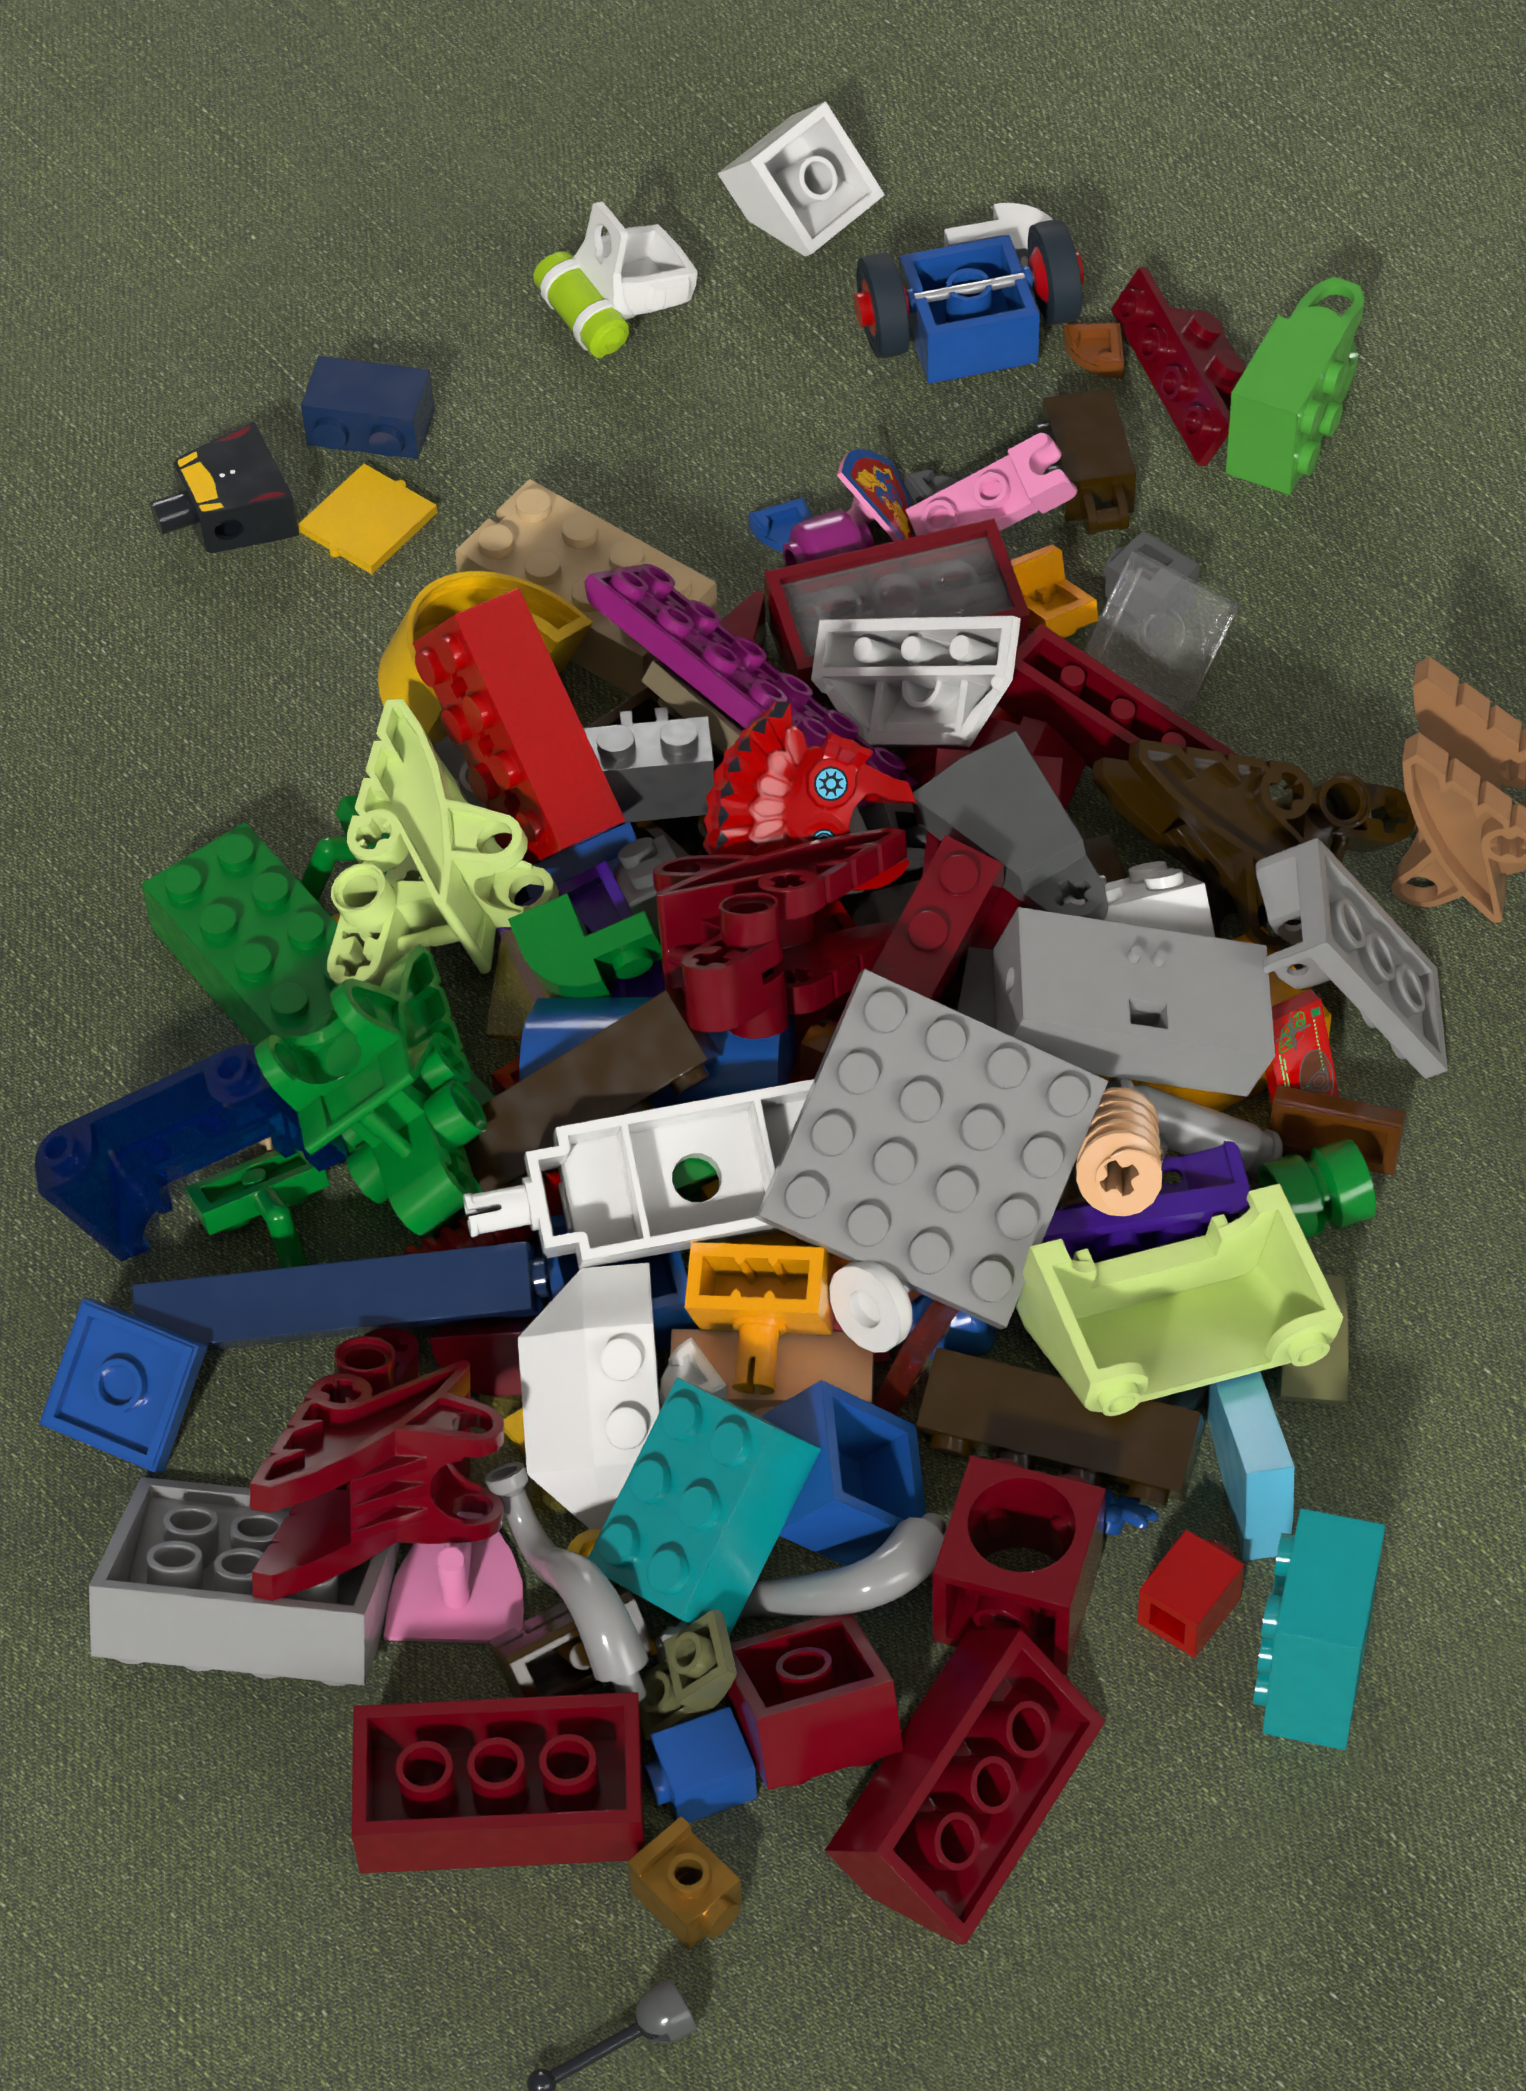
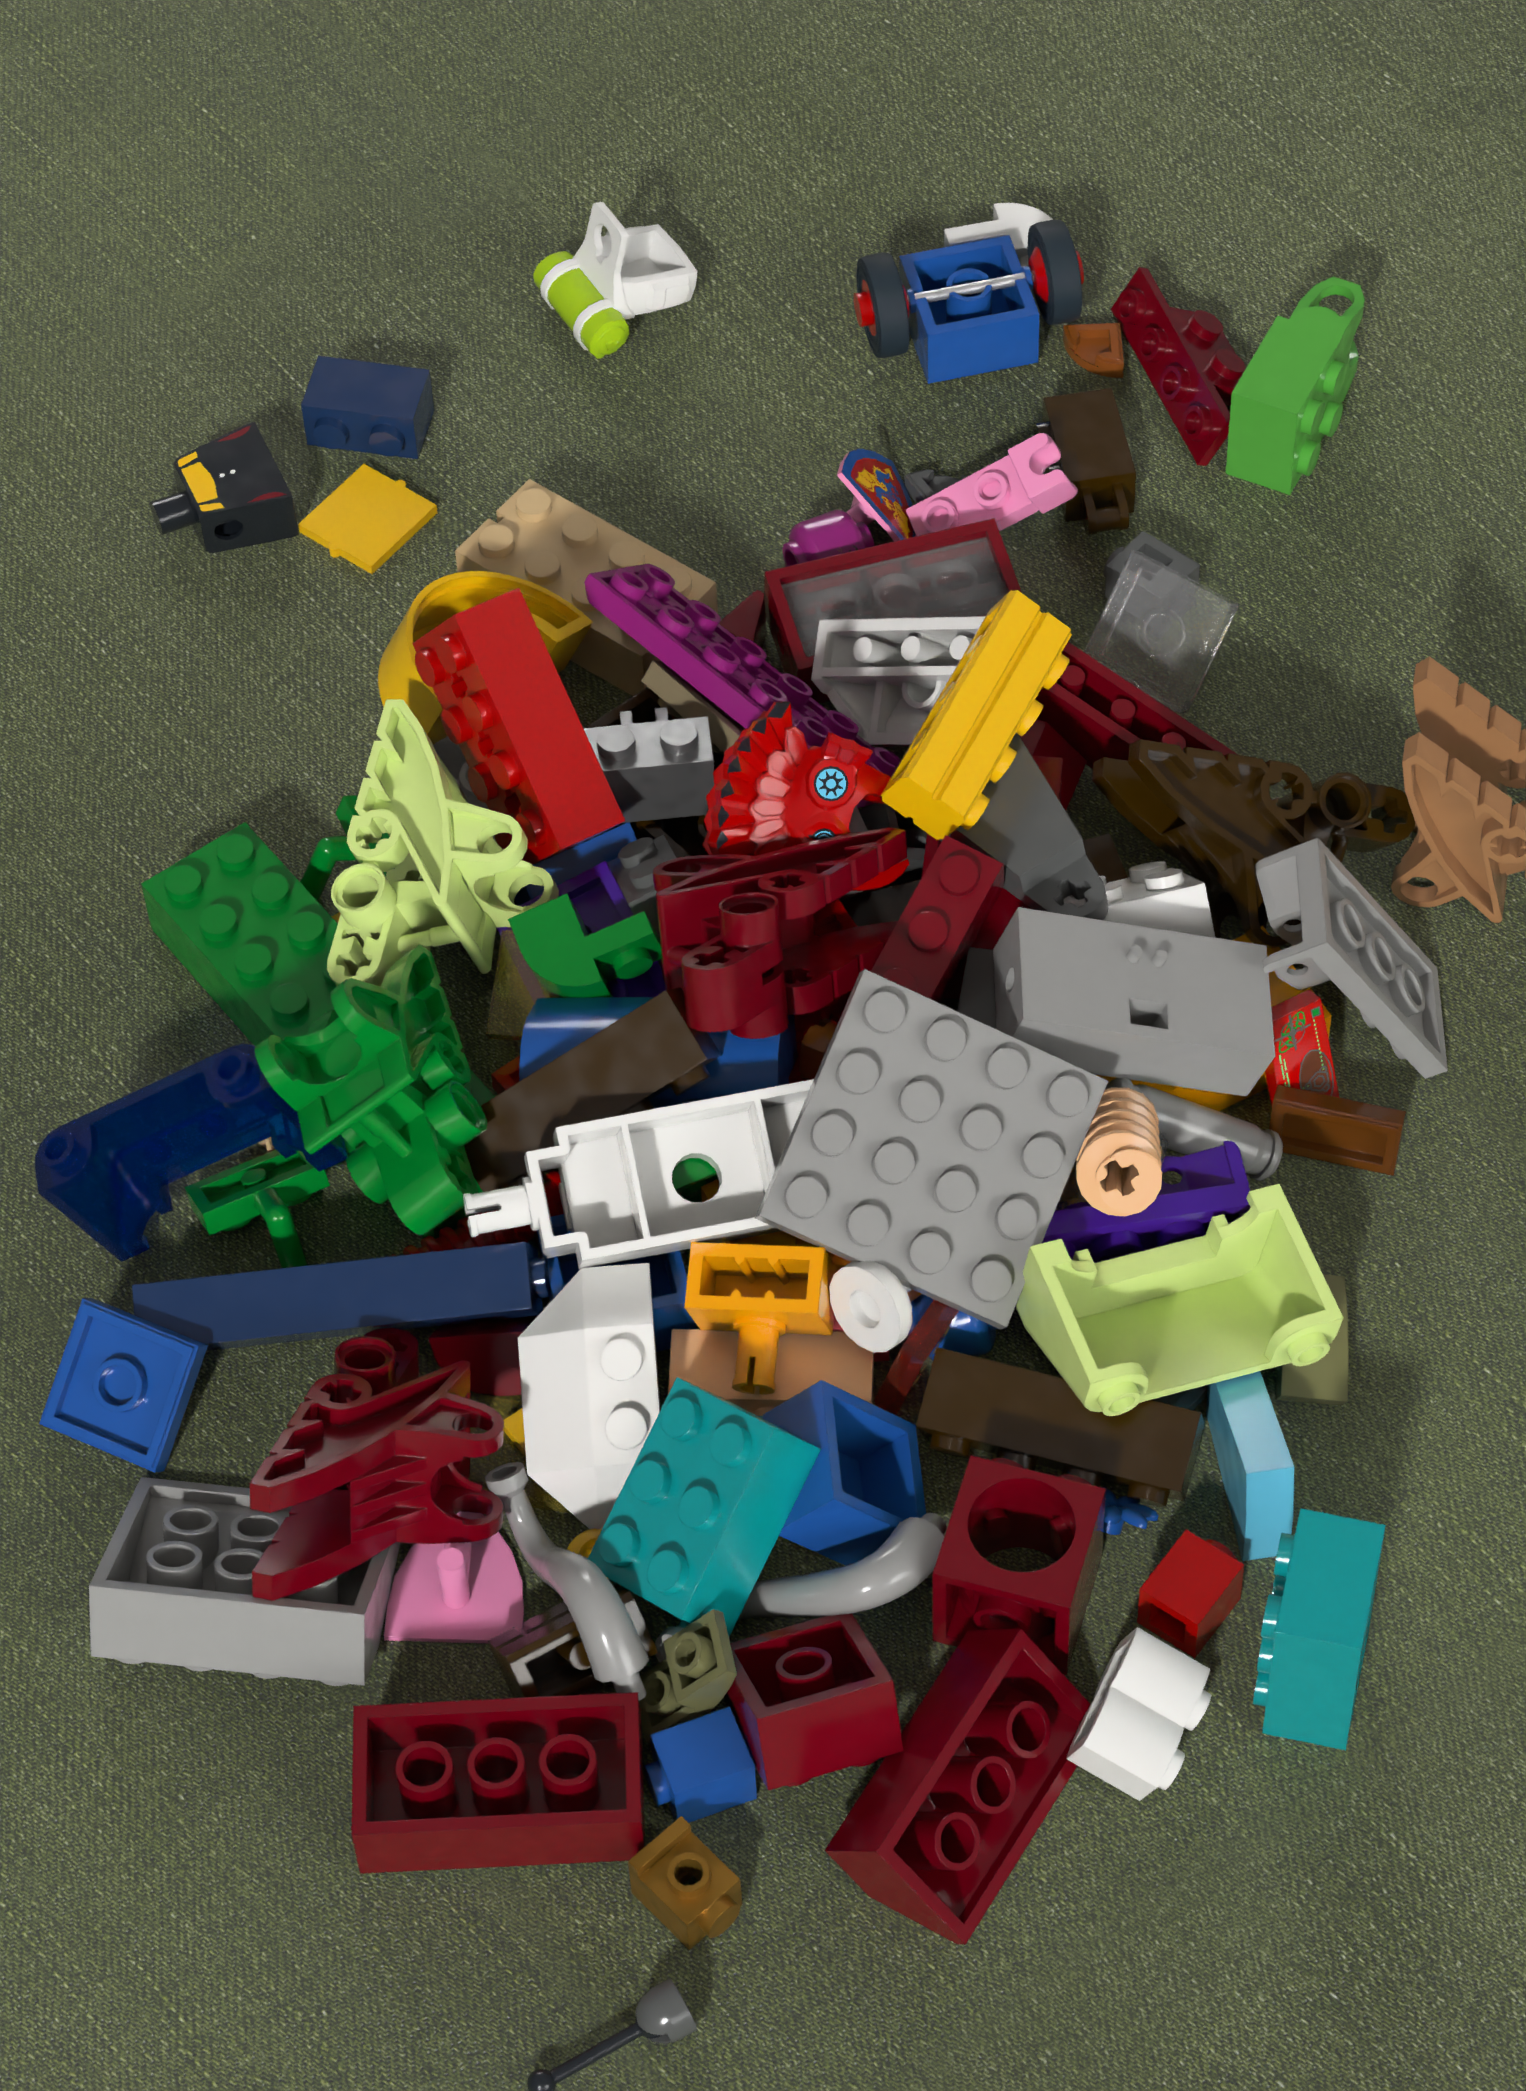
white tile [659,1337,728,1408] -> none
white slope [718,101,885,257] -> none
blue tile [748,497,813,552] -> none
light orange bracket [1010,545,1099,638] -> none
green wheel [1257,1138,1376,1239] -> none
none -> yellow brick [881,590,1072,840]
none -> white brick [1066,1627,1211,1801]

